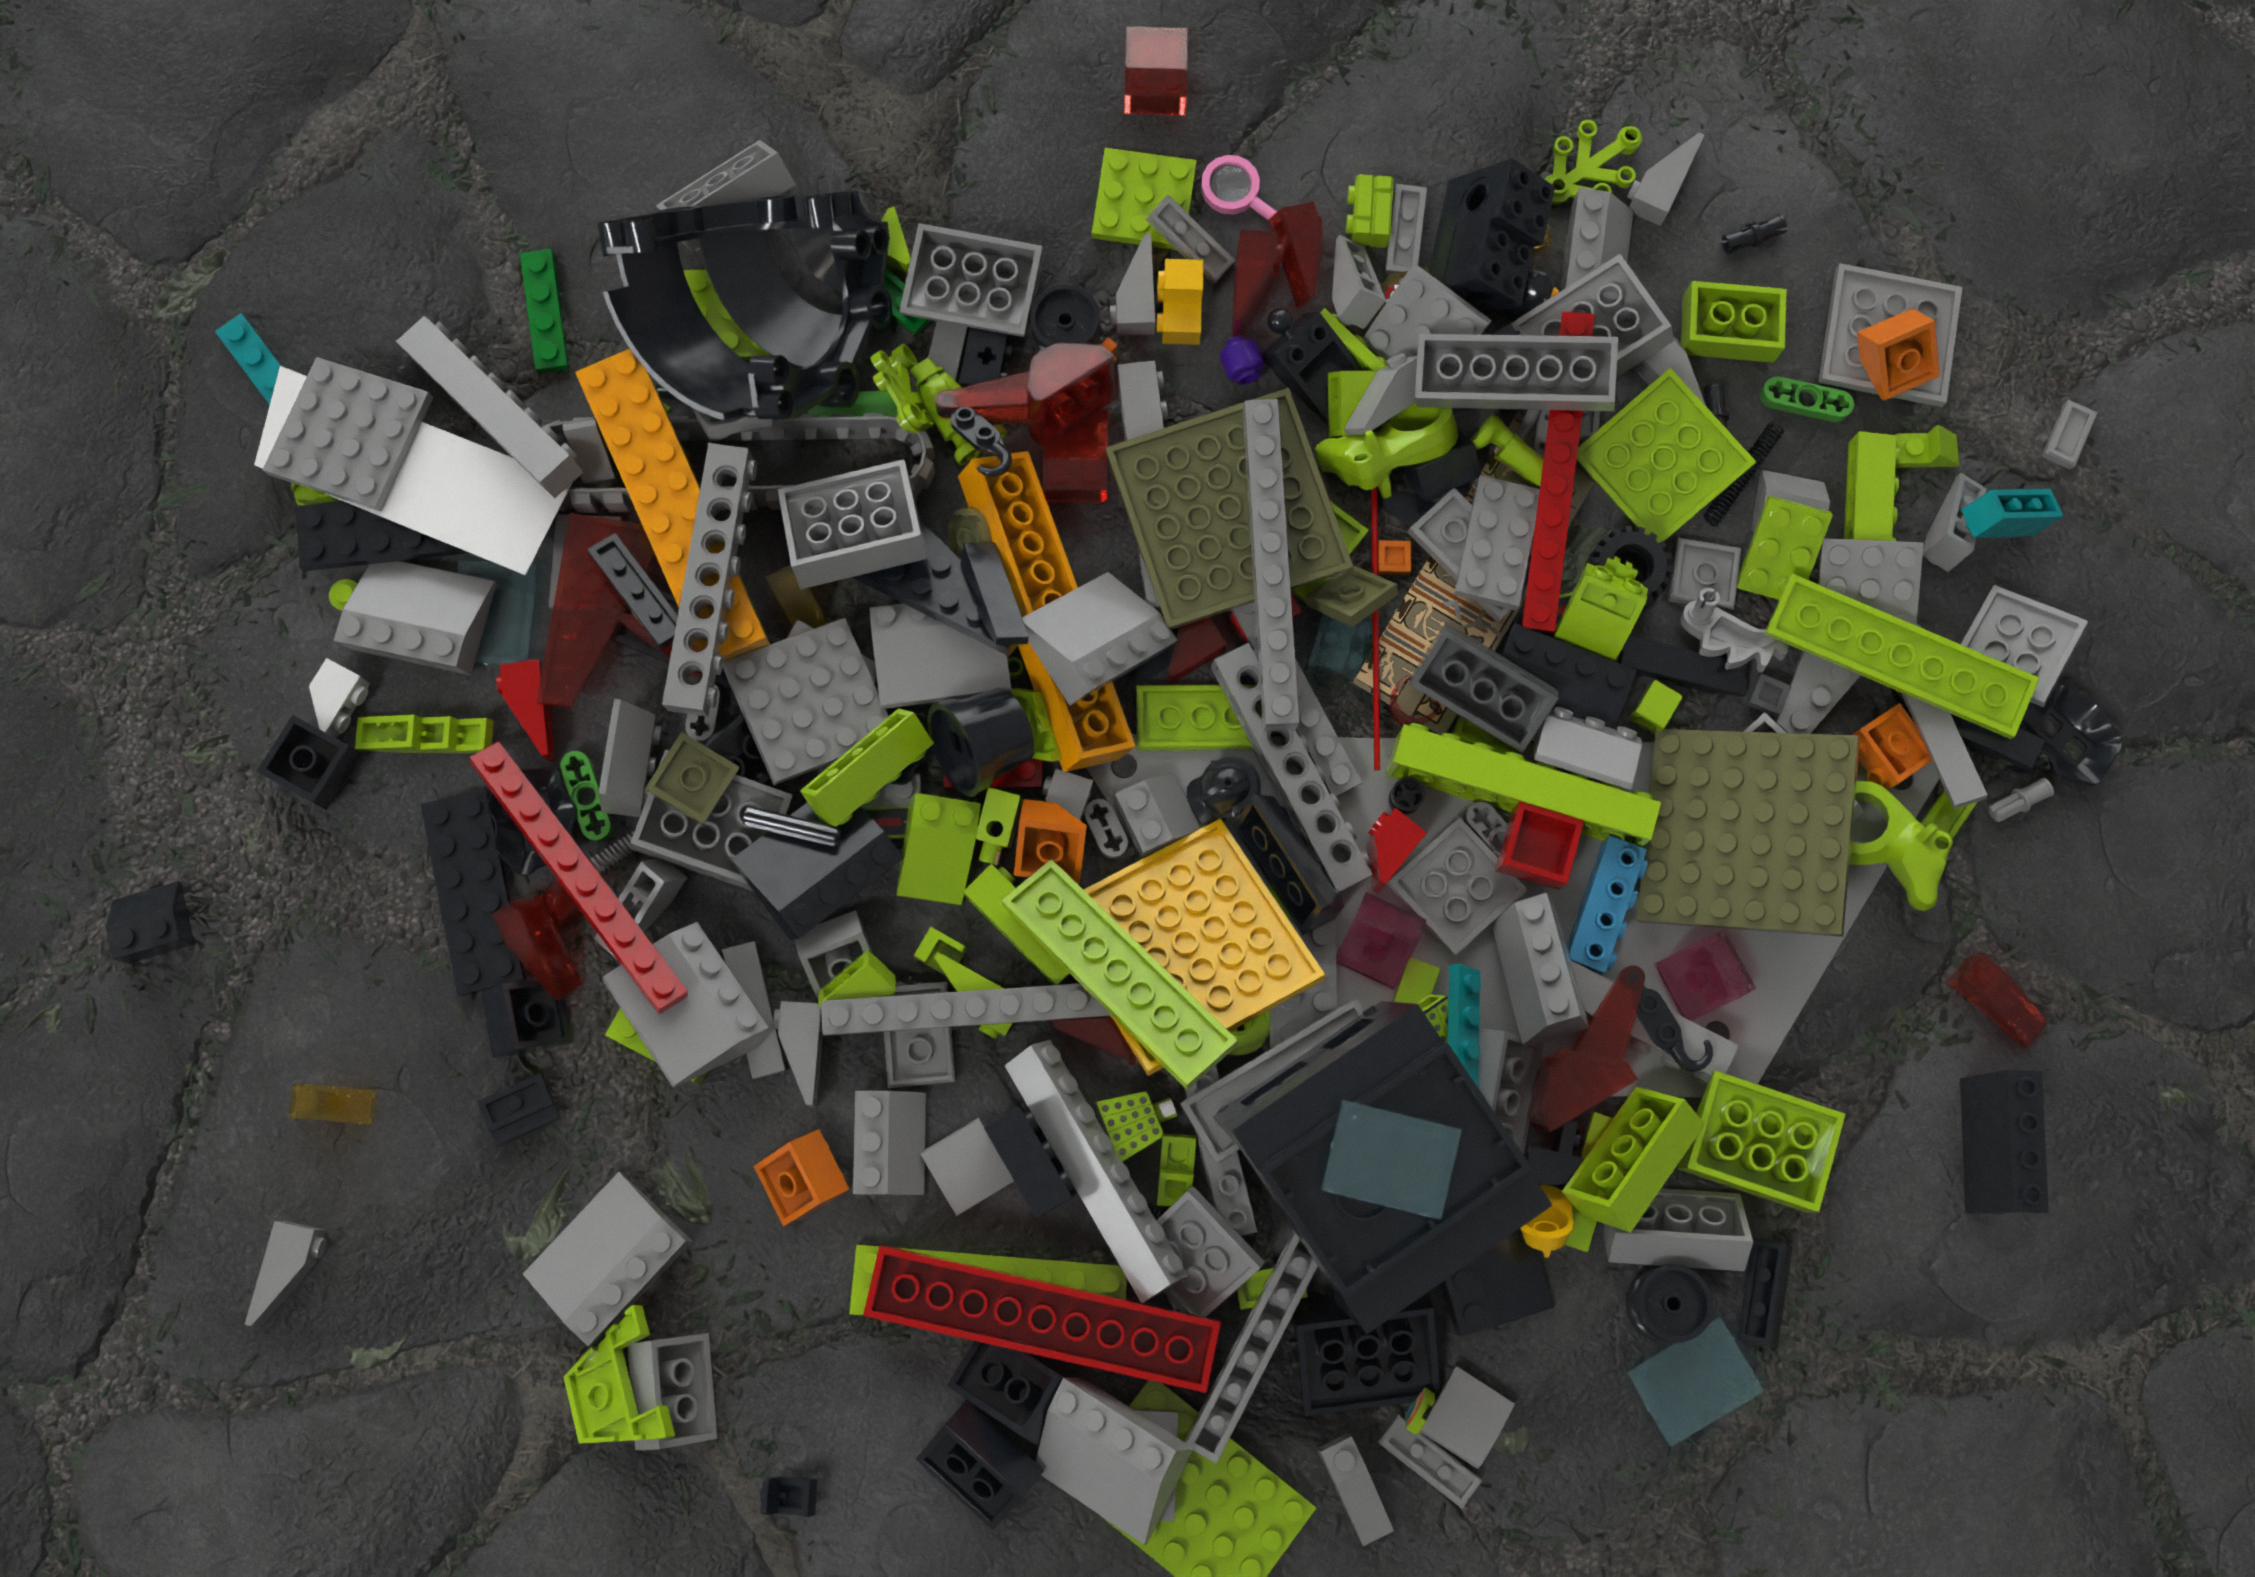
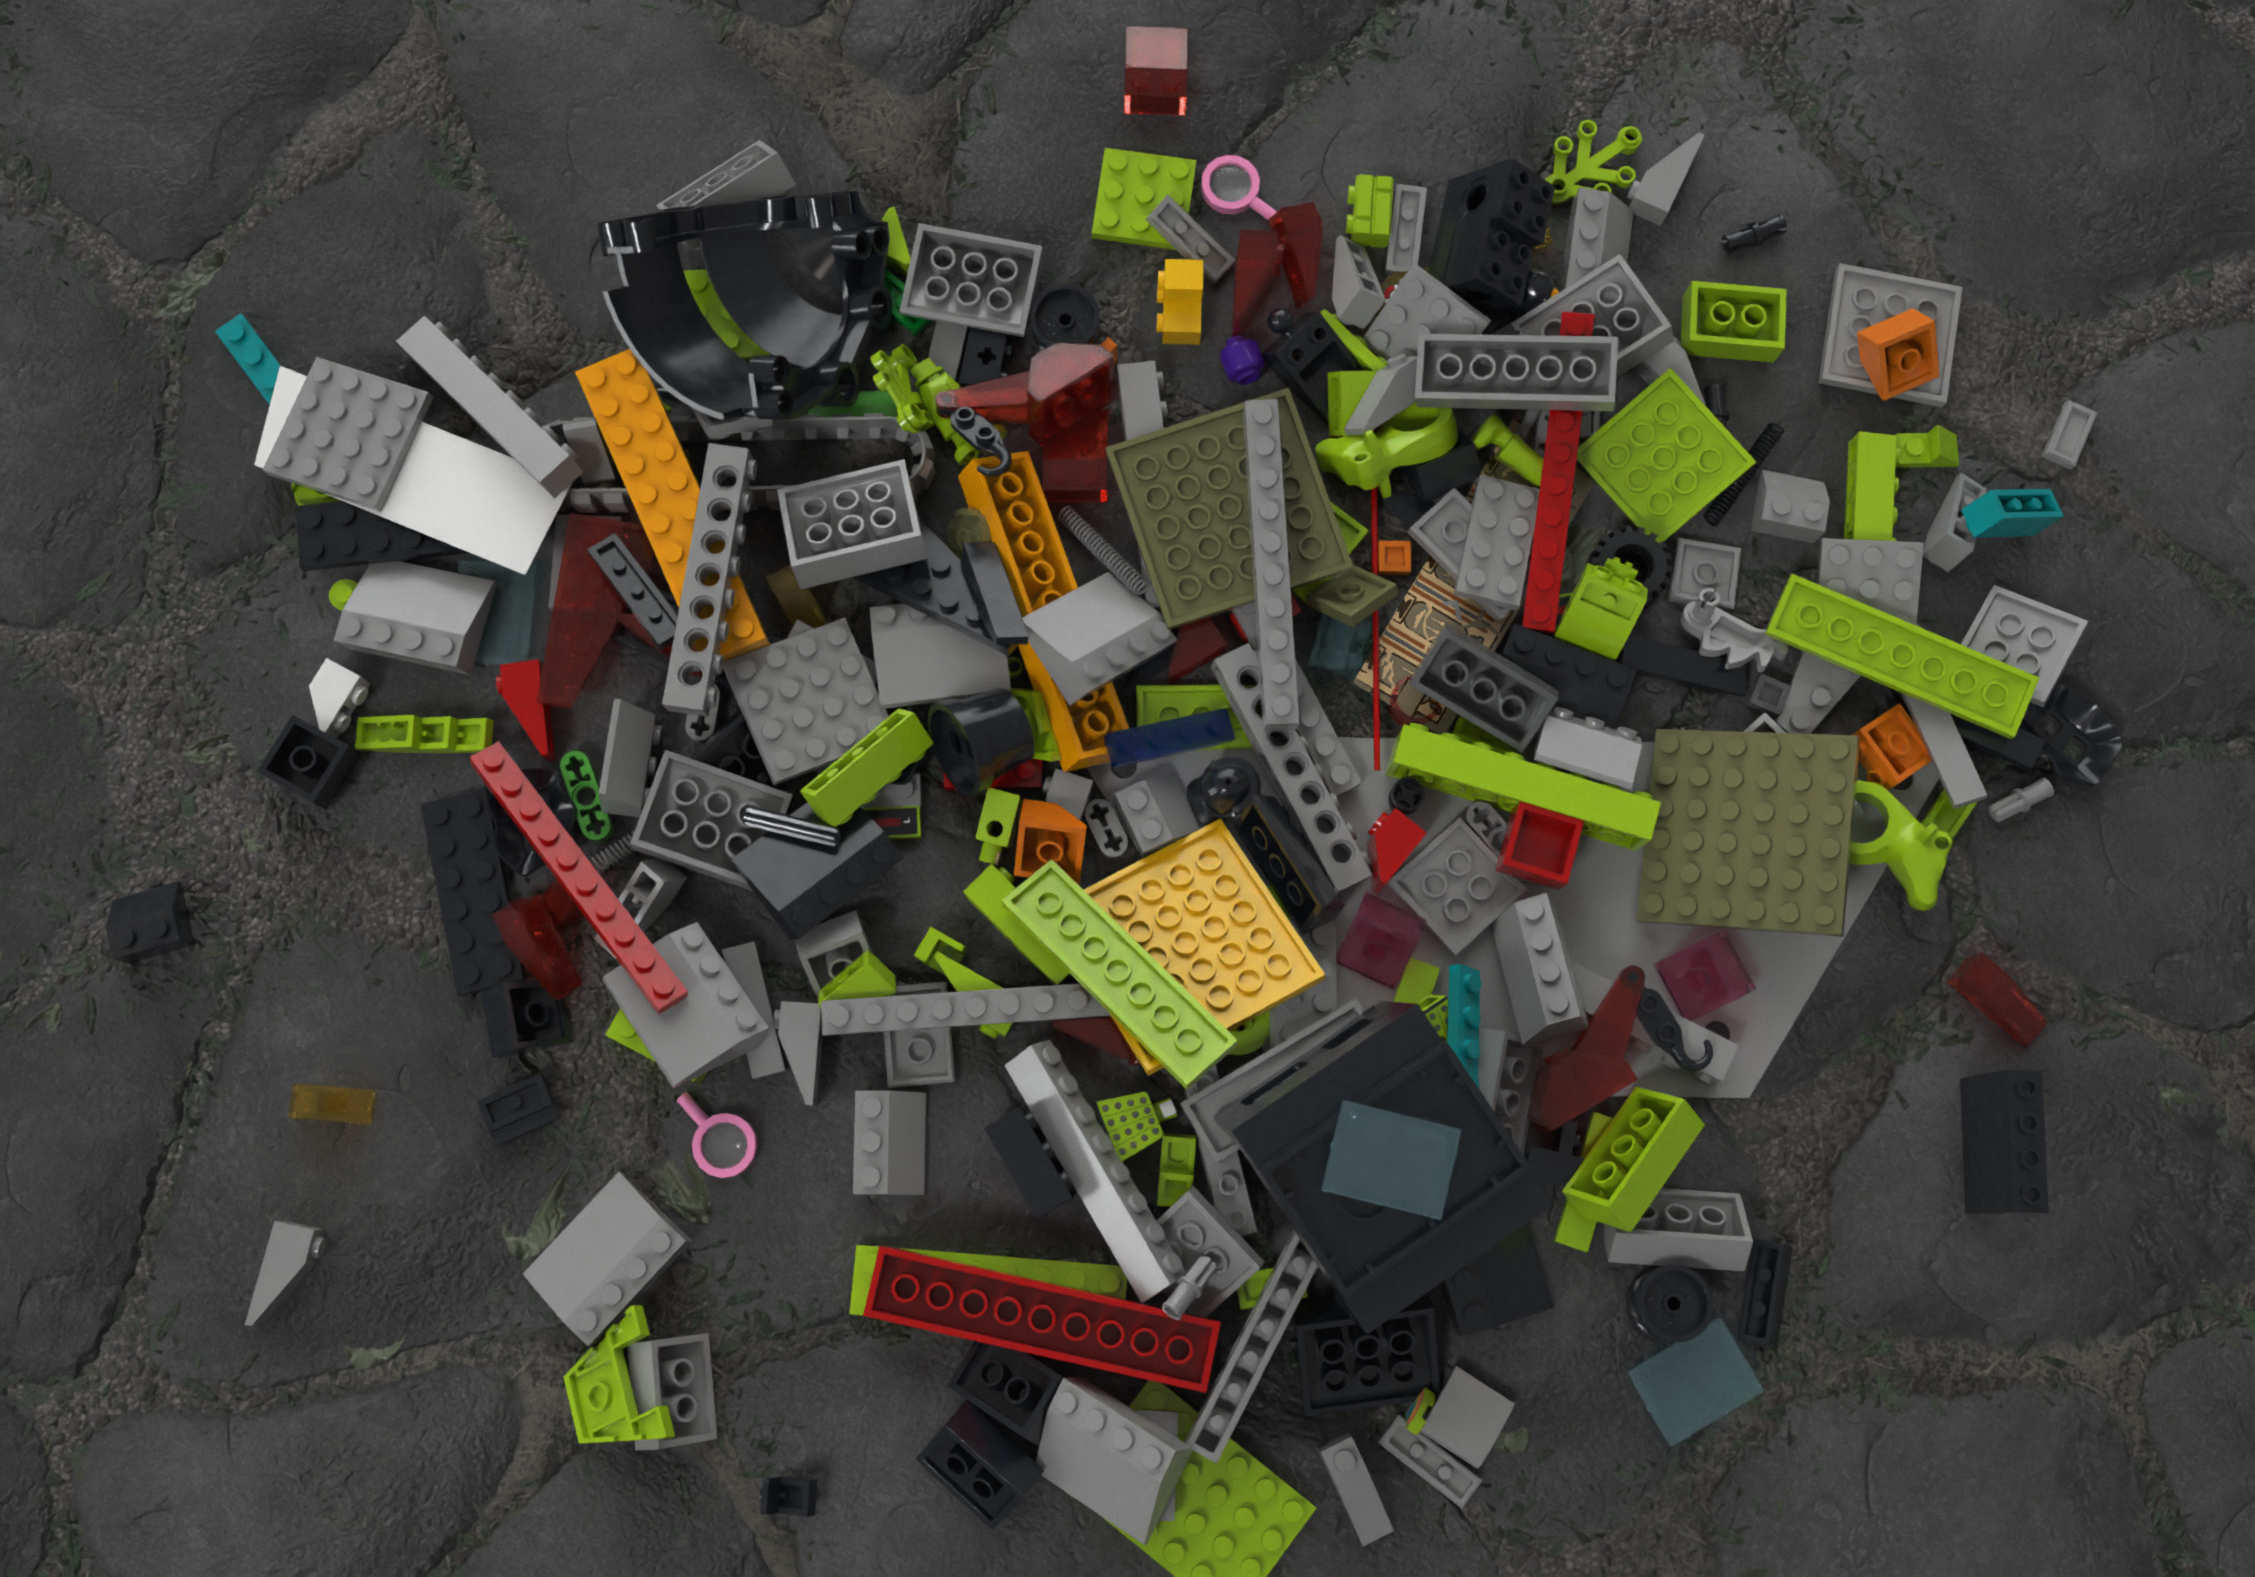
green plate [520,248,570,375] -> none
olive plate [645,732,740,825] -> none
orange slope [753,1129,850,1227] -> none
lime slope [896,793,981,906] -> none
light grey slope [920,1118,1014,1216] -> none
light grey slope [1110,234,1155,336] -> none
yellow piece [1520,1185,1574,1258] -> none
dark azure brick [1567,835,1648,975] -> none
lime panel [1629,680,1682,735] -> none
lime slope [1677,1070,1846,1213] -> none
lime plate [1737,495,1833,600] -> none
bright green beam [1759,376,1854,422] -> none
none -> piece [676,1092,758,1178]
none -> light grey piece [1058,505,1149,595]
none -> clear blue plate [1104,708,1236,768]
none -> light grey axle [1162,1256,1217,1320]

